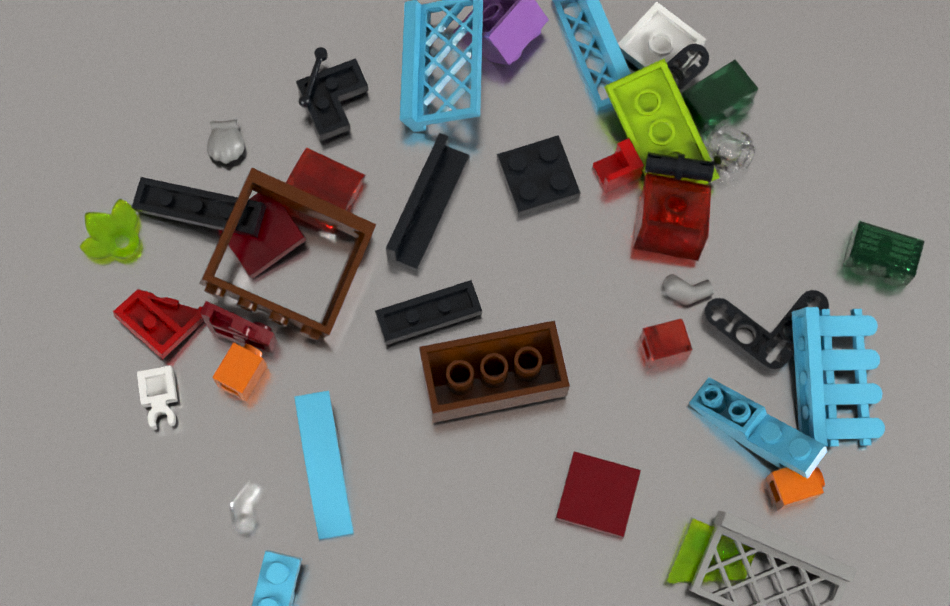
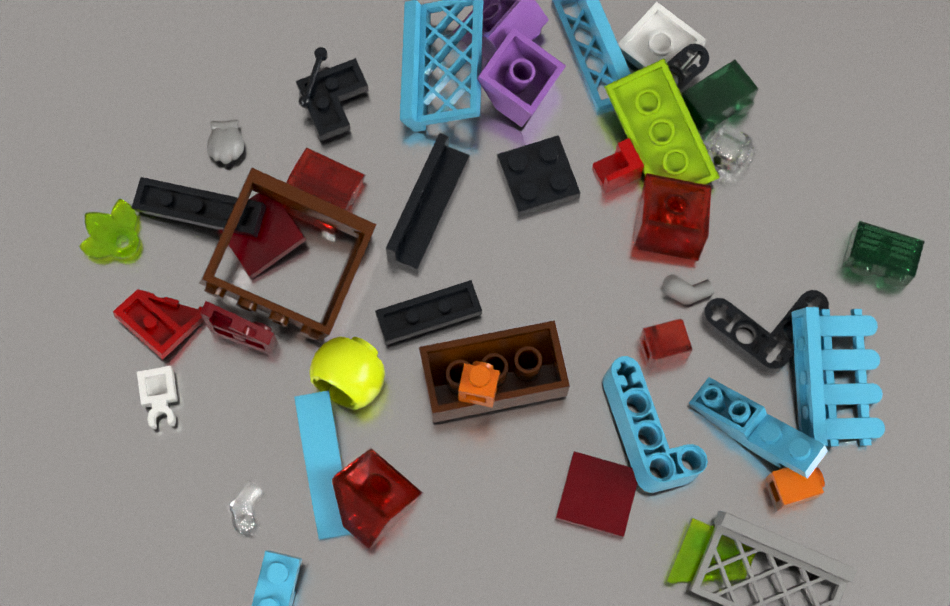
orange brick [212,342,267,402] -> none
black pin [645,151,715,183] -> none
none -> neon yellow wheel [309,337,385,410]
none -> clear red slope [332,448,423,549]
none -> orange brick [458,361,500,408]
none -> medium lavender slope [477,27,566,127]
none -> medium azure beam [602,356,708,493]

